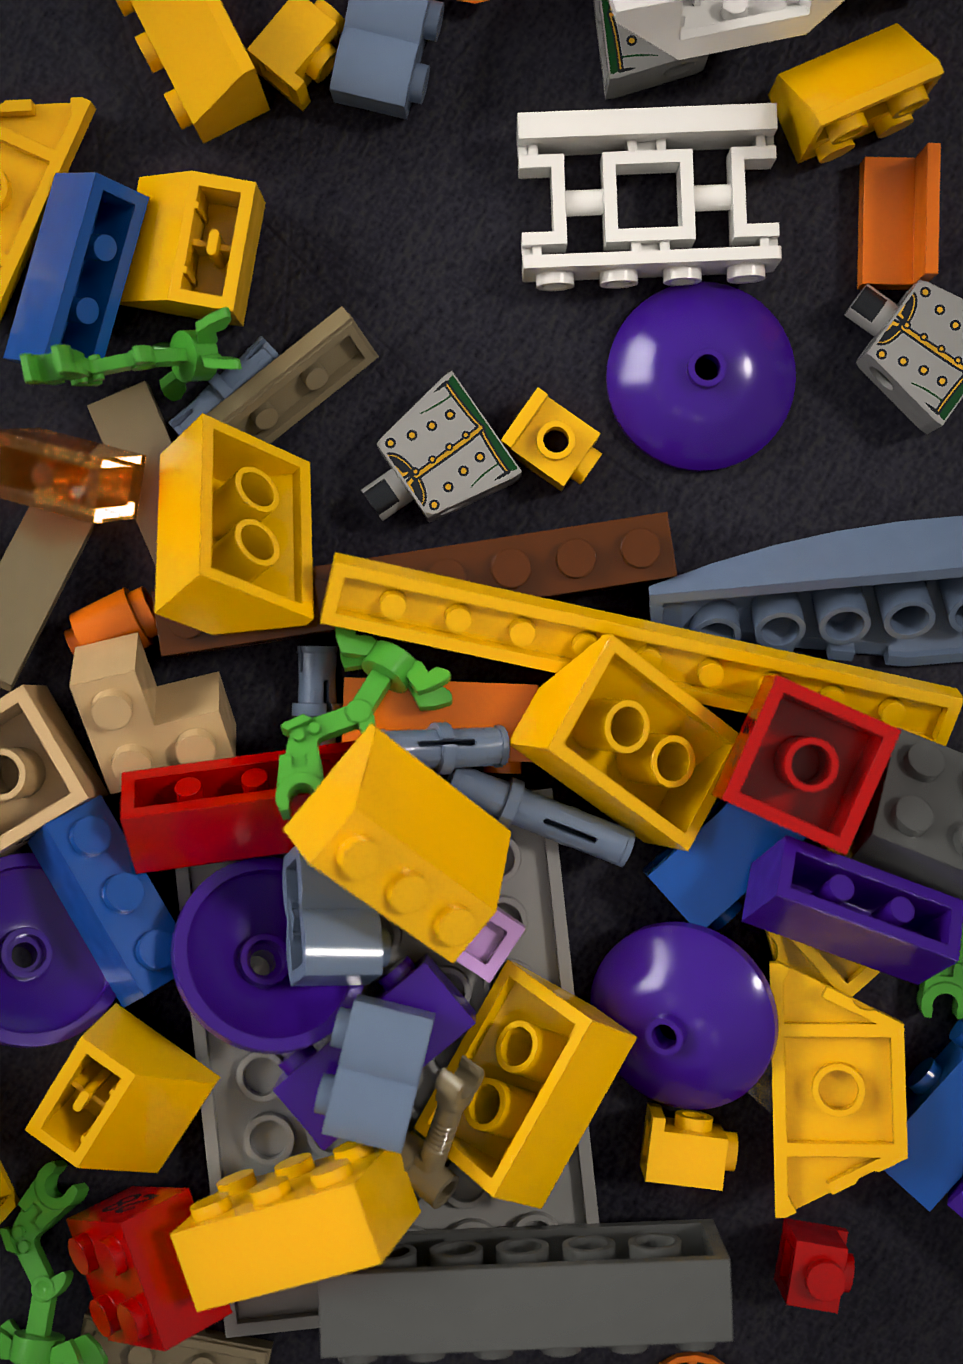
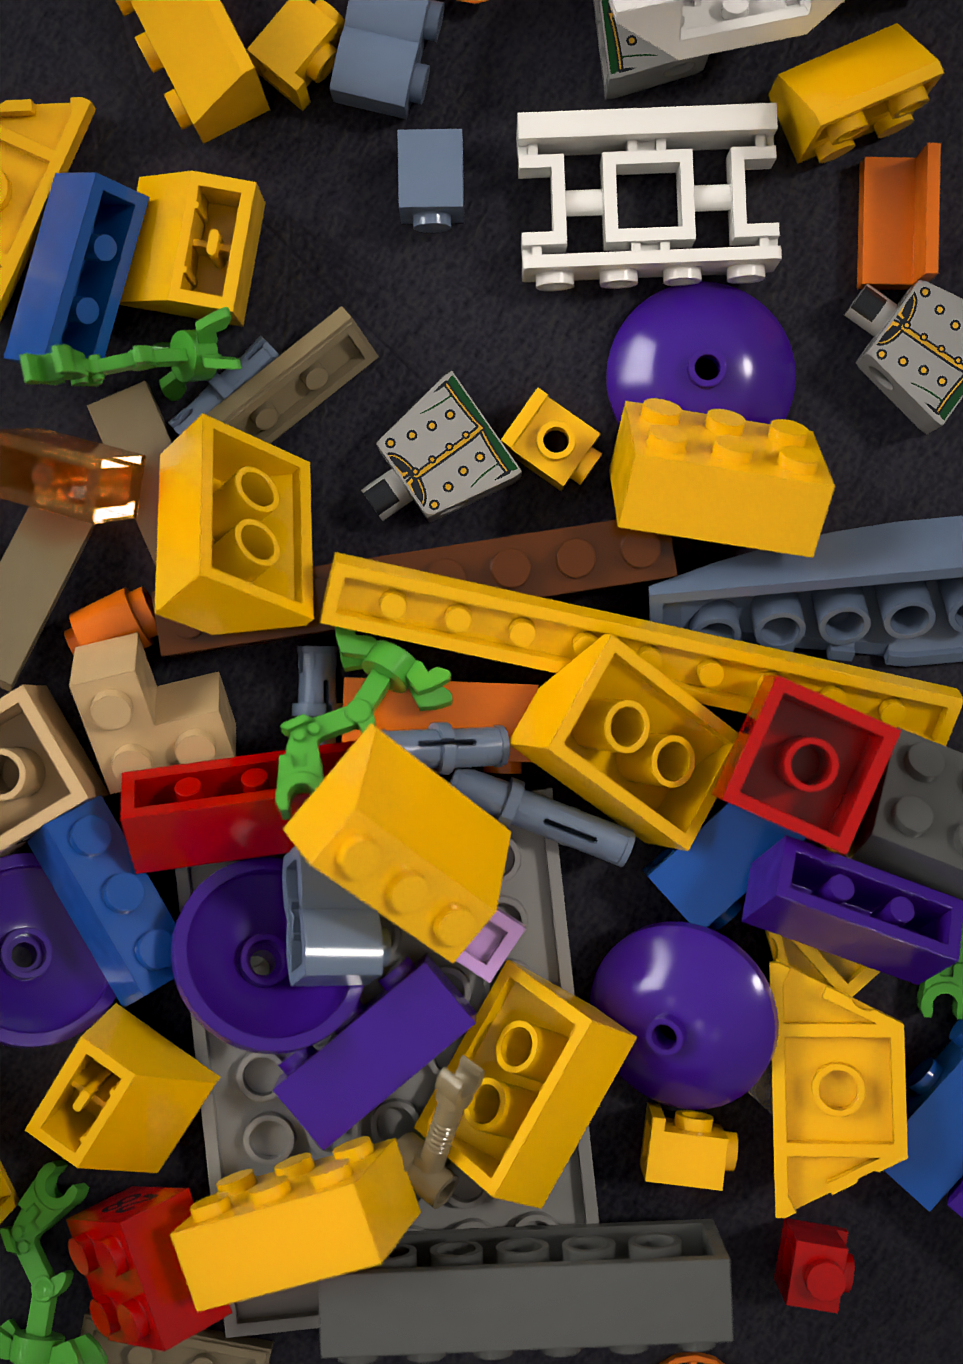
sand blue brick [314,994,436,1154] -> none
none -> sand blue brick [397,129,464,233]
none -> yellow brick [609,398,835,558]

